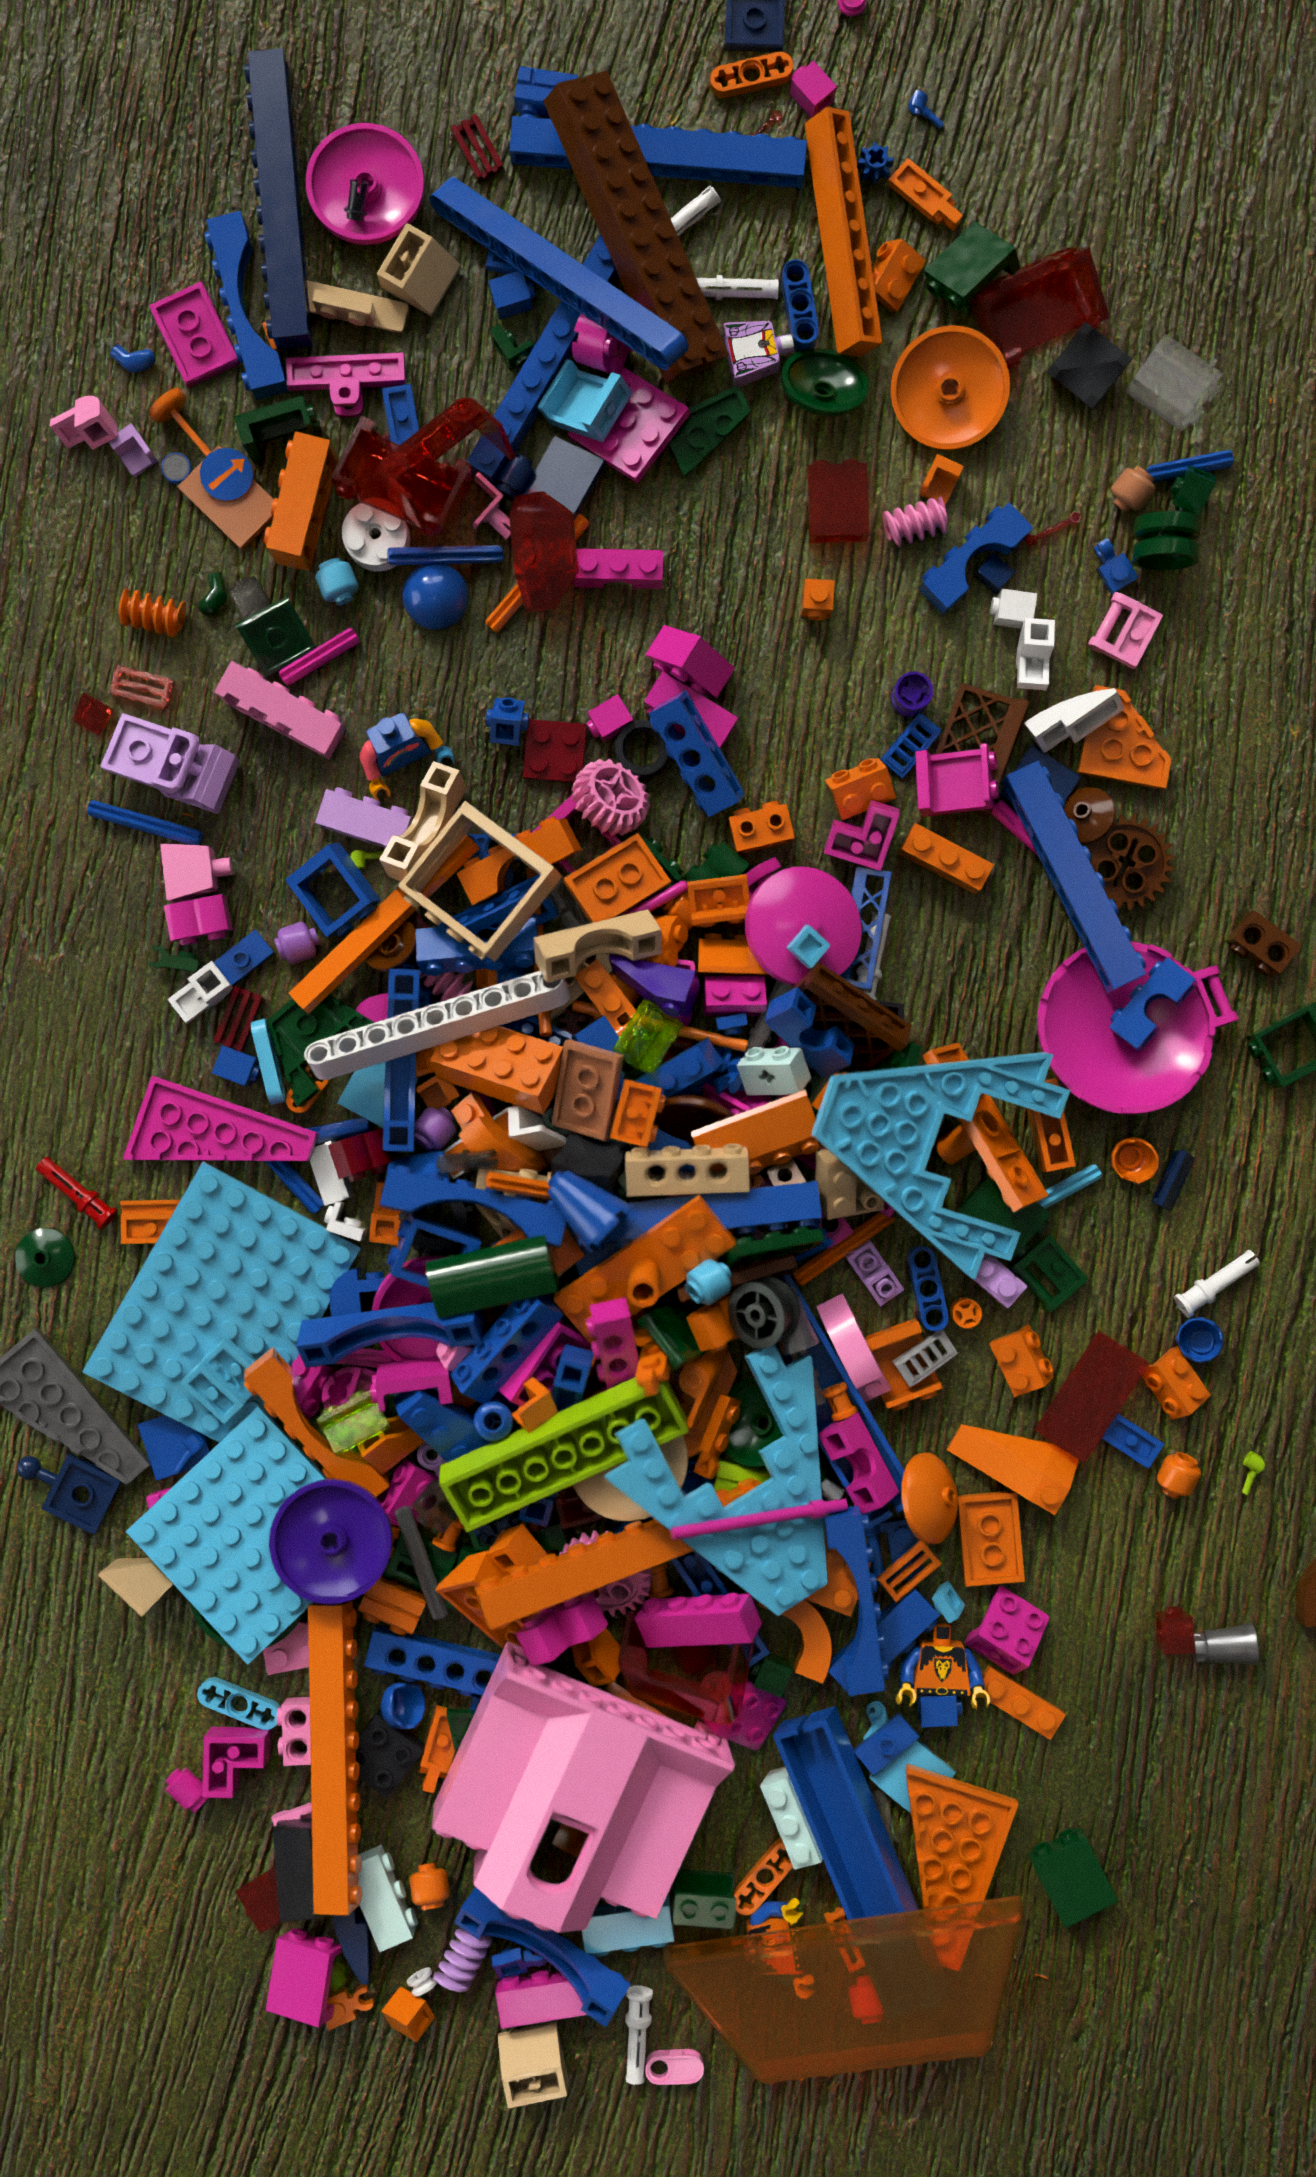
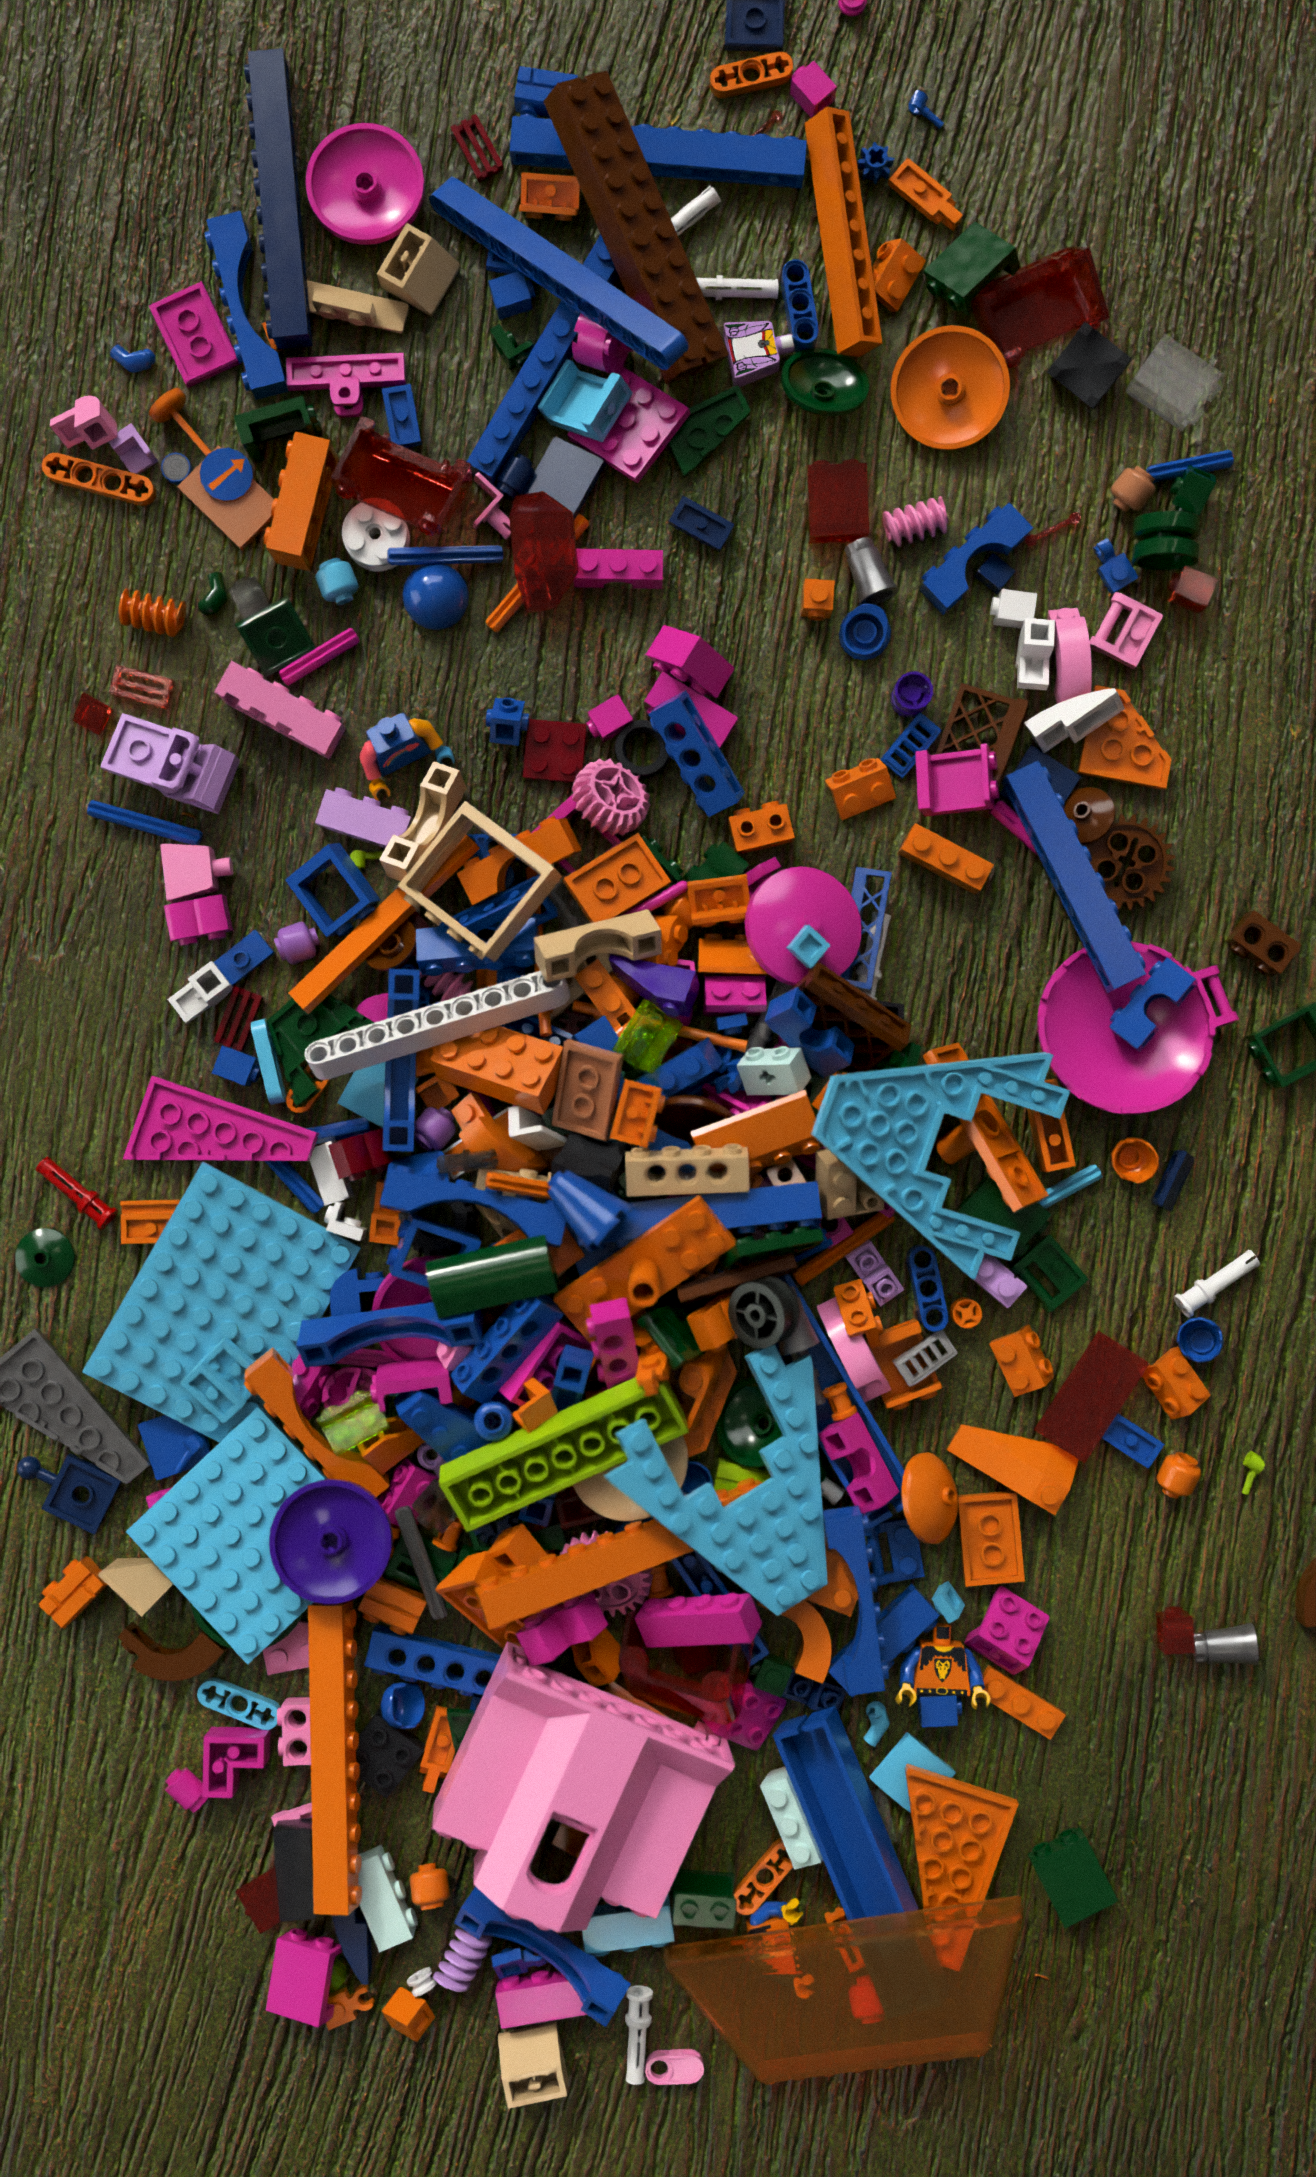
dark green plate [149,945,205,973] -> none
black pin [344,179,369,221] -> none
clear red windscreen [374,397,515,530] -> none
dark pink bar [670,1498,848,1540] -> none
medium azure head [685,1259,732,1305] -> none
orange hinge [693,1394,741,1479] -> none
dark pink brick [824,800,900,871] -> none
blue plate [853,1712,919,1776] -> none
orange tile [876,1541,942,1603] -> none
orange panel [919,454,964,505] -> none
none -> orange brick [39,1556,107,1629]
none -> orange beam [42,453,157,506]
none -> reddish brown arch [117,1621,228,1681]
none -> orange bracket [519,172,581,221]
none -> dark blue plate [669,496,734,553]
none -> dark blue slope [782,1666,847,1712]
none -> orange bracket [833,1279,884,1349]
none -> blue piece [839,603,891,660]
none -> flat silver plant [845,537,899,605]
none -> bright pink arch [1047,608,1092,704]
none -> clear red brick [1167,566,1218,614]

